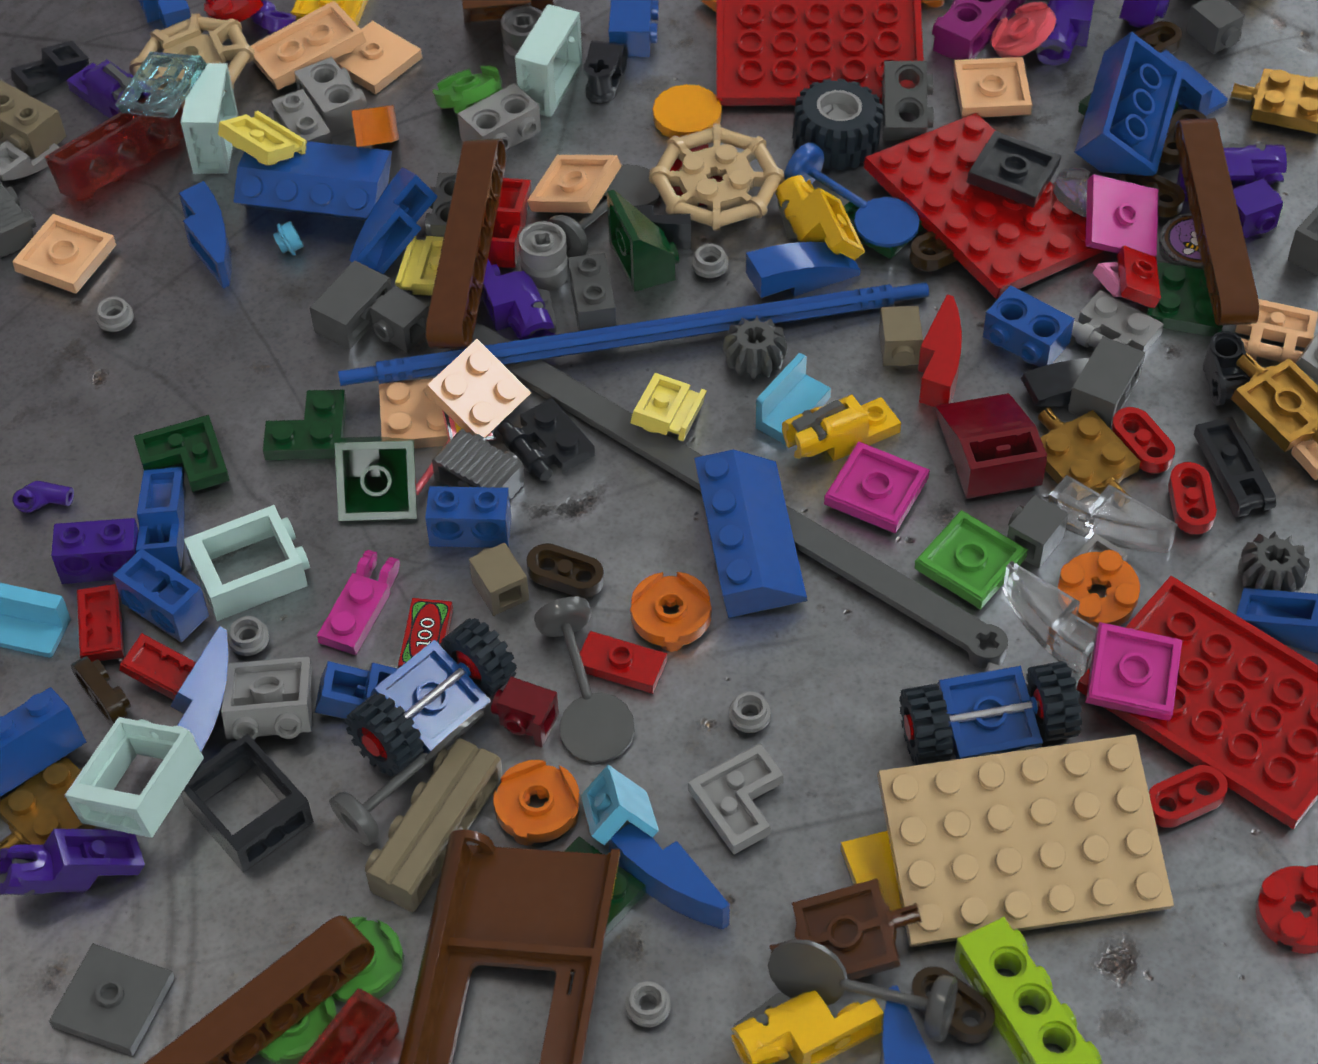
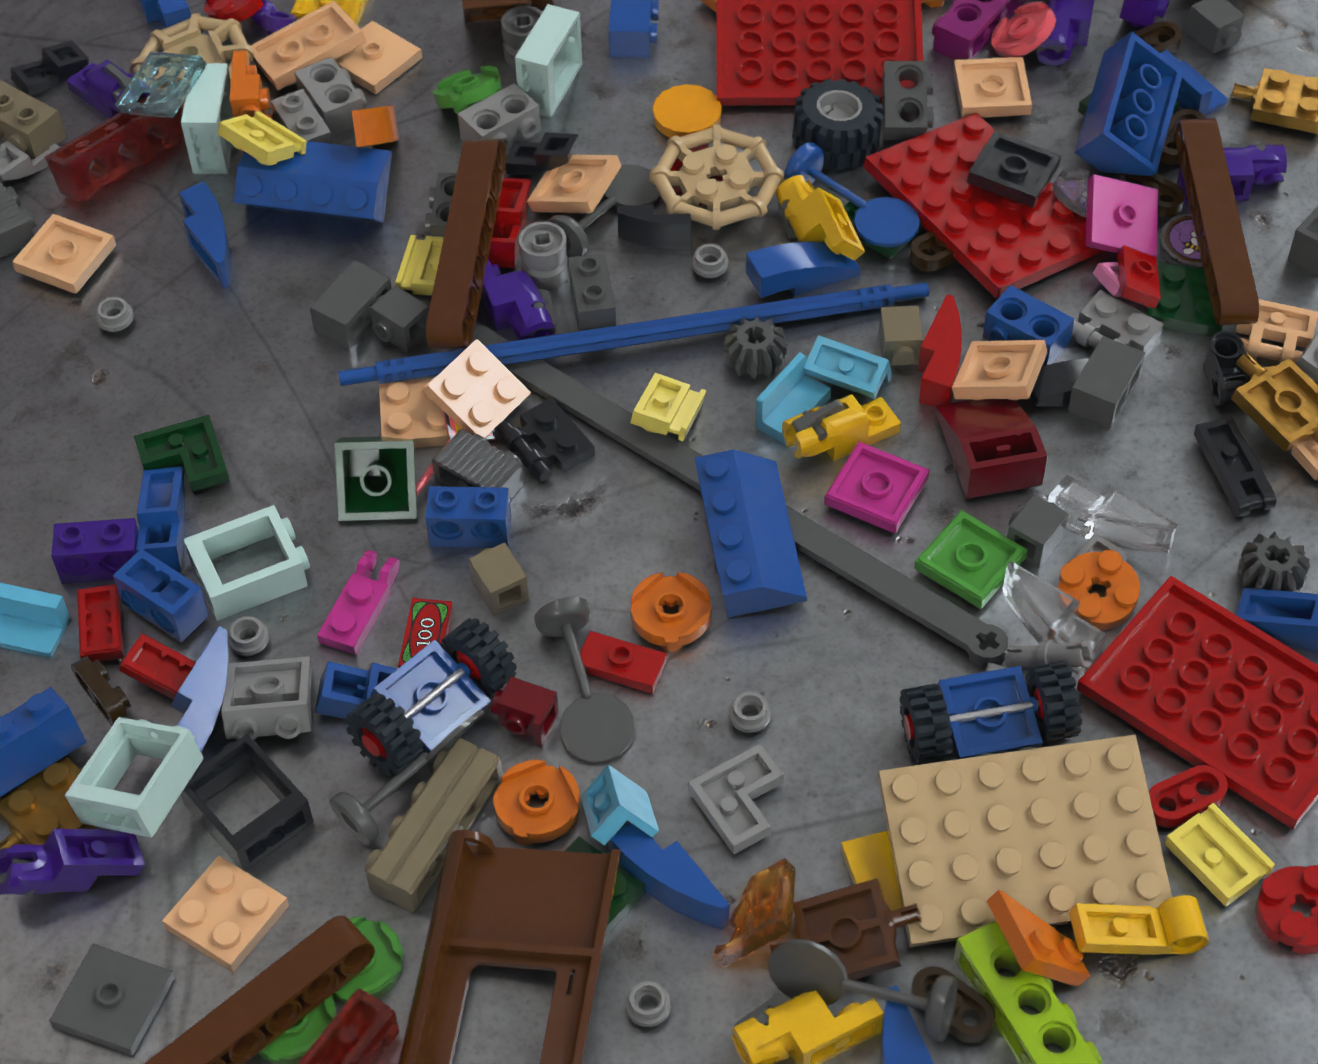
dark purple arm [12,481,74,513] -> none
dark green plate [263,389,347,460] -> none
medium azure plate [273,221,304,256] -> none
blue slope [349,167,438,274] -> none
dark brown plate [527,543,604,598] -> none
black piece [583,41,628,103] -> none
dark green slope [607,189,679,292] -> none
pearl gold plate [1038,408,1141,509] -> none
dark pink plate [1085,622,1182,721] -> none
red plate [1111,407,1175,473] -> none
red plate [1168,462,1217,534] -> none
dark purple brick [1233,178,1283,239] -> none
none -> light nougat plate [162,855,289,973]
none -> orange plate [230,51,274,151]
none -> black slope [505,132,580,175]
none -> clear orange wing [713,858,796,967]
none -> medium azure panel [803,335,892,399]
none -> light nougat plate [952,340,1047,401]
none -> orange wing [986,890,1090,987]
none -> light grey pin [1005,640,1092,671]
none -> yellow plate [1069,895,1209,955]
none -> light yellow plate [1164,803,1275,907]

